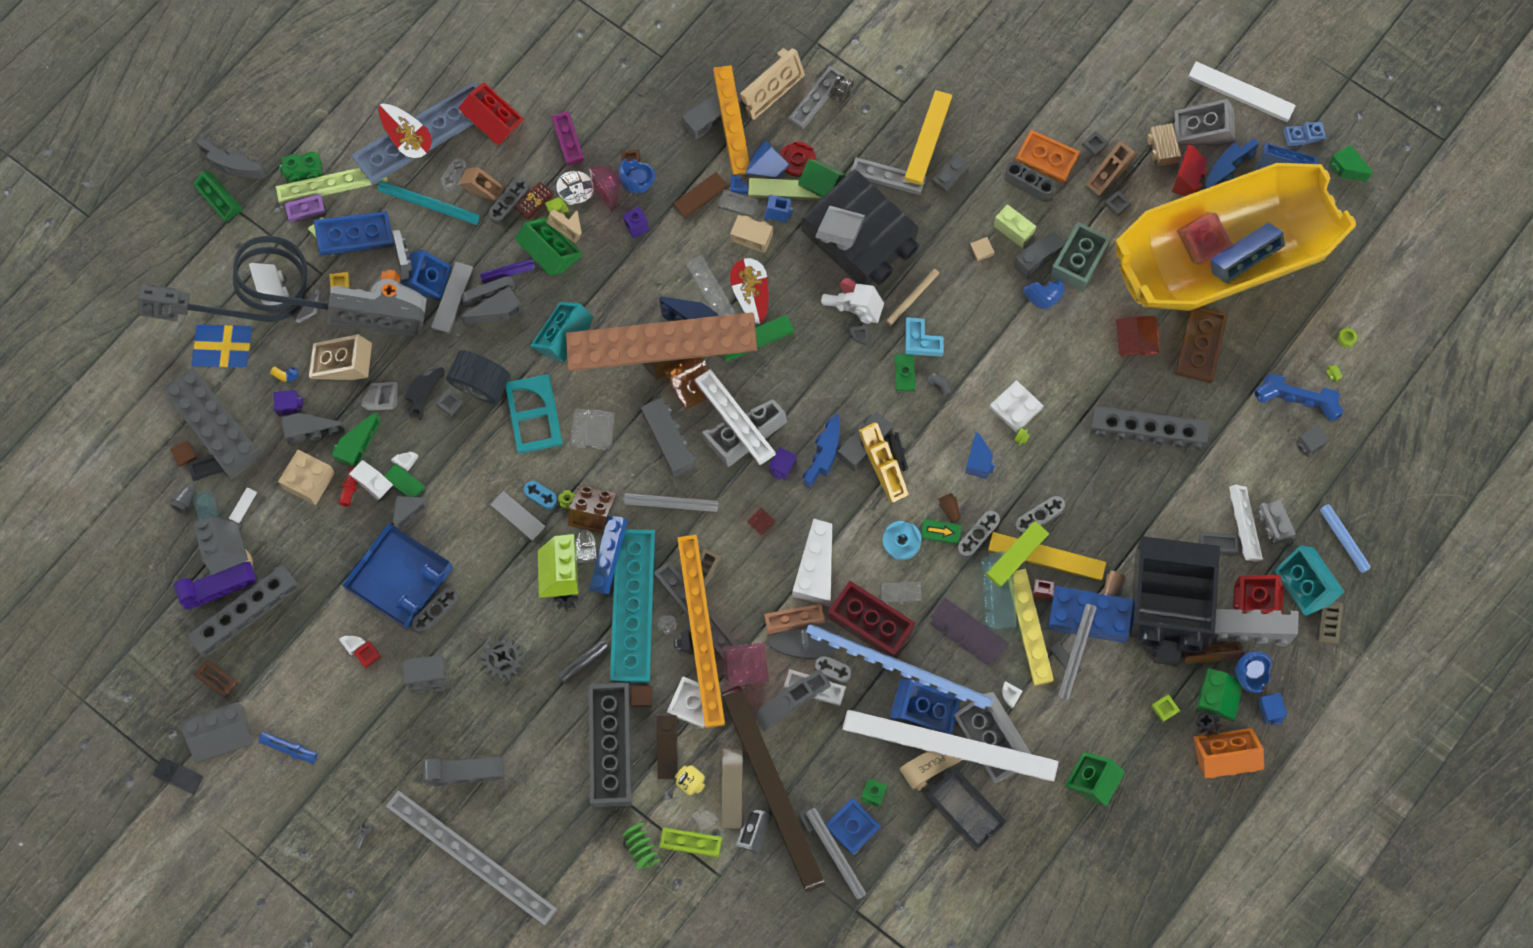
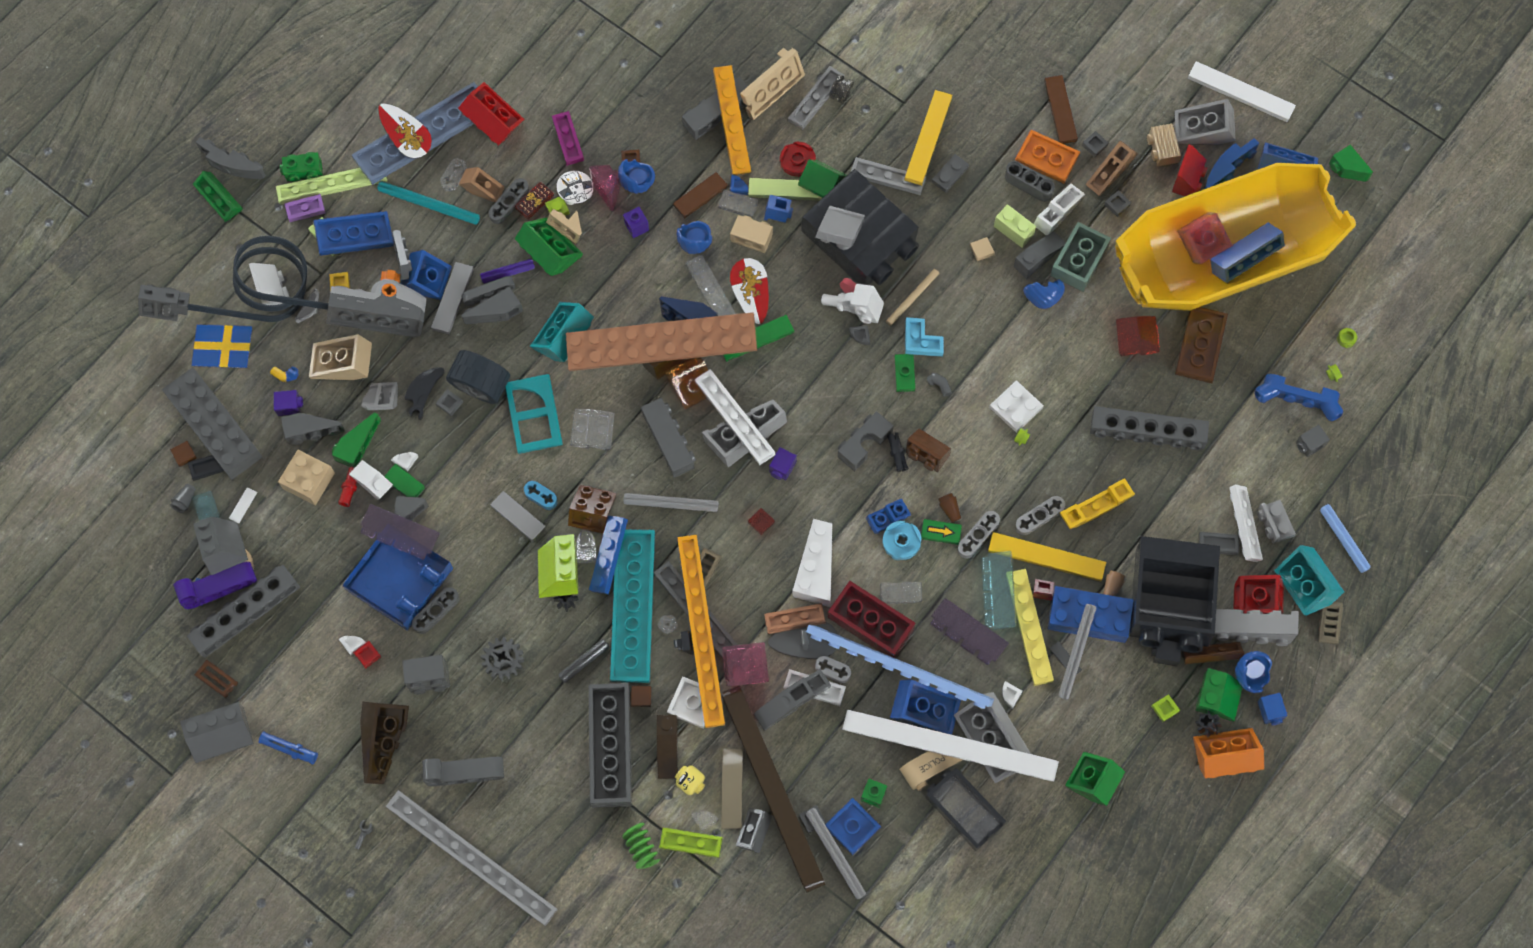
black slope [153,757,203,795] -> none
lime plate [558,490,575,509] -> none
slope [746,140,790,178] -> none
blue slope [802,414,840,489] -> none
yellow slope [858,422,909,503] -> none
blue slope [965,432,995,479] -> none
lime tile [985,521,1049,588] -> none
medium blue slope [1283,122,1326,146] -> none
none -> clear purple windscreen [360,504,440,560]
none -> dark brown wedge [360,701,409,784]
none -> blue piece [676,221,713,254]
none -> blue slope [866,498,911,534]
none -> reddish brown slope [906,429,951,473]
none -> white slope [1034,184,1085,236]
none -> reddish brown tile [1044,75,1078,144]
none -> yellow slope [1060,478,1135,529]

